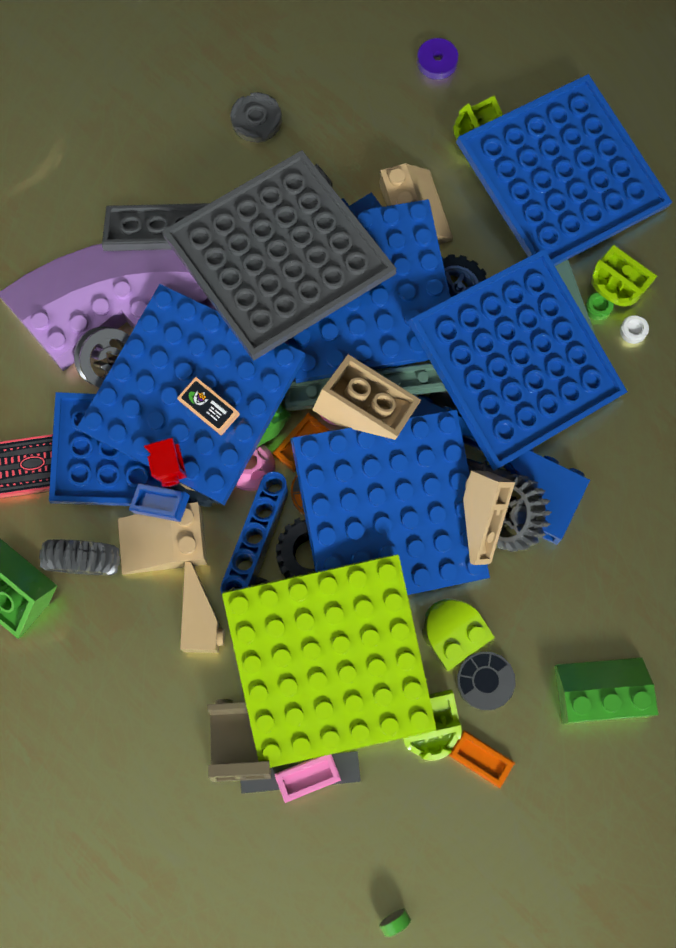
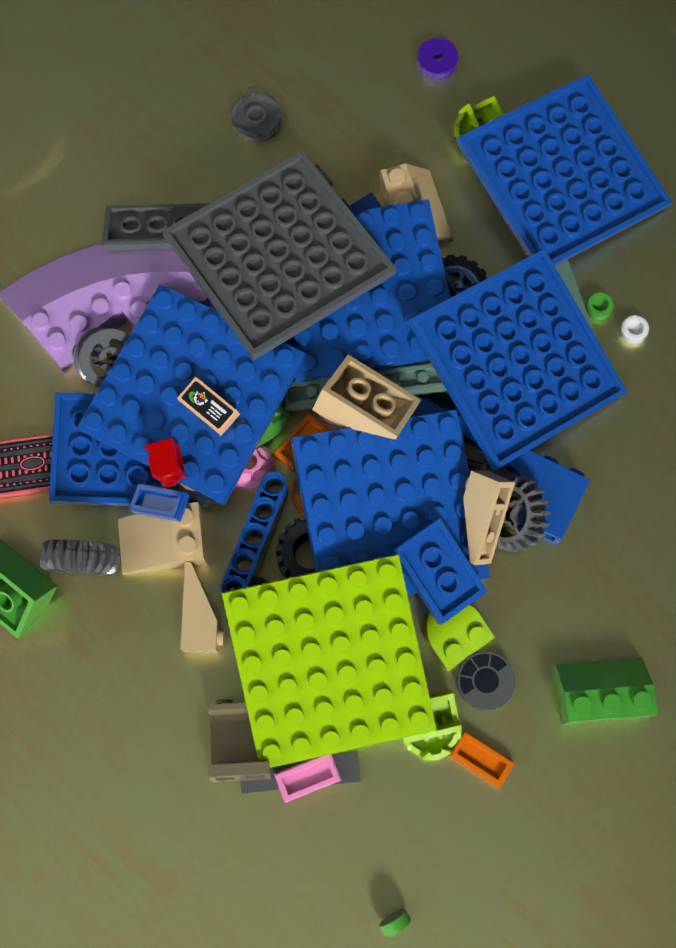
lime slope [591,245,657,306] -> none
none -> blue plate [391,518,488,625]

